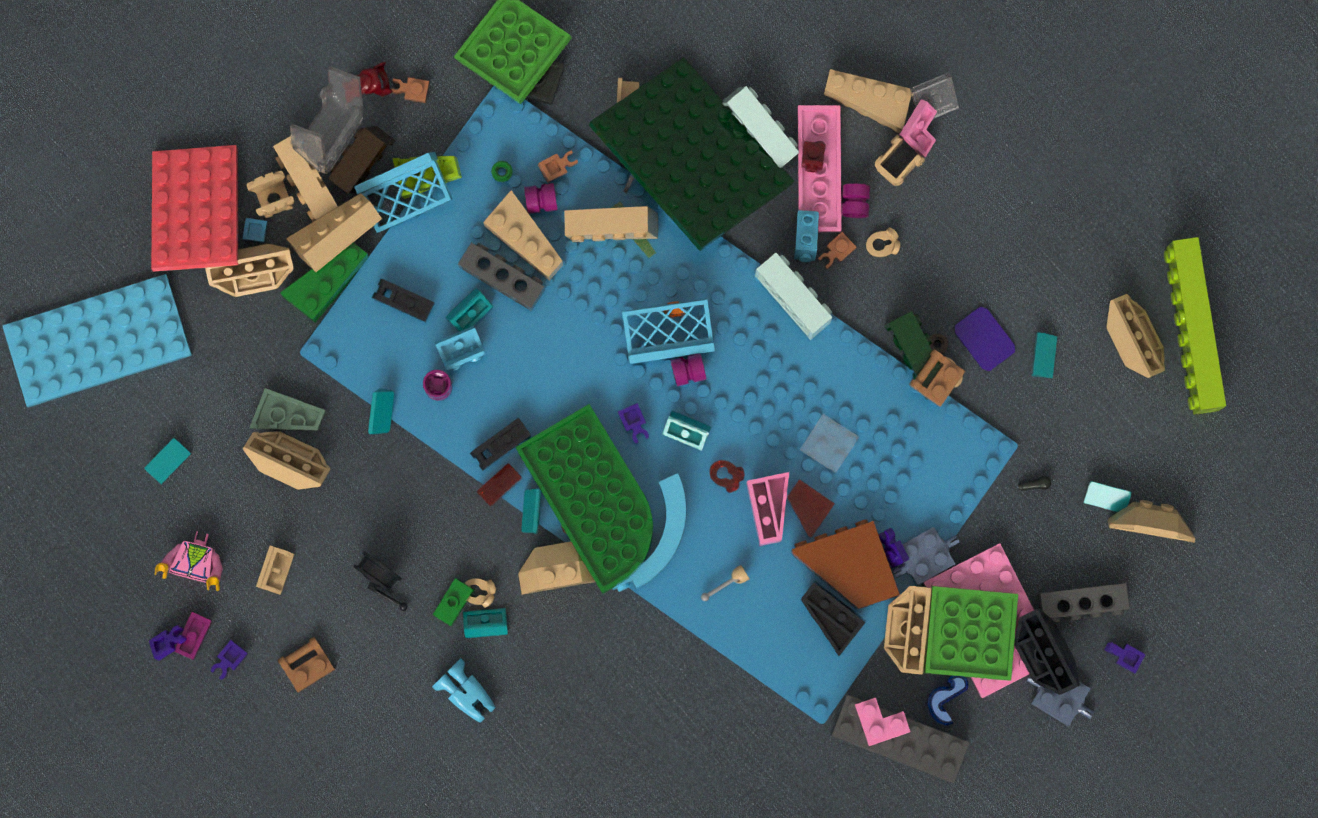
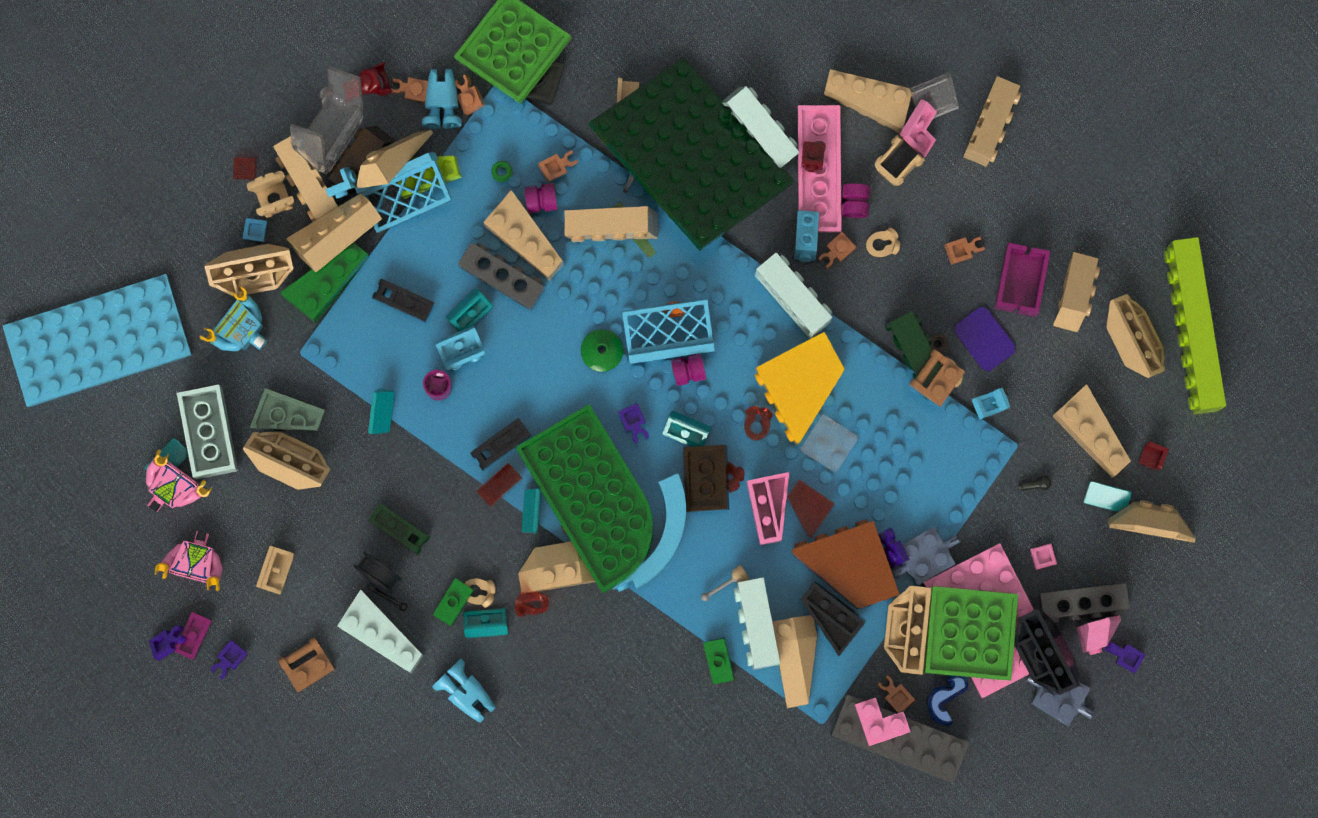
coral plate [151,145,238,272] -> none
teal slope [1031,332,1057,378] -> none
none -> torso [146,450,212,512]
none -> light aqua brick [177,385,238,480]
none -> medium azure torso [200,285,267,351]
none -> clear red tile [233,157,256,180]
none -> medium azure bracket [325,167,357,199]
none -> light aqua wedge [337,590,424,674]
none -> tan wedge [357,130,433,188]
none -> dark green plate [368,503,430,555]
none -> medium azure piece [422,69,462,129]
none -> nougat plate [455,75,485,115]
none -> clear red piece [515,592,549,617]
none -> green dish [581,329,623,372]
none -> dark brown plate [683,445,730,512]
none -> green plate [703,637,735,685]
none -> light aqua brick [733,577,780,670]
none -> clear red piece [744,406,773,440]
none -> yellow slope [754,332,845,445]
none -> tan wedge [772,615,817,708]
none -> nougat plate [877,675,915,713]
none -> nougat plate [944,237,985,265]
none -> tan wedge [963,76,1022,167]
none -> medium azure bracket [972,388,1010,419]
none -> magenta piece [994,243,1051,317]
none -> bright pink tile [1030,543,1057,570]
none -> tan wedge [1053,252,1100,332]
none -> tan wedge [1053,384,1131,478]
none -> bright pink wedge [1076,615,1121,655]
none -> dark red panel [1138,441,1169,471]

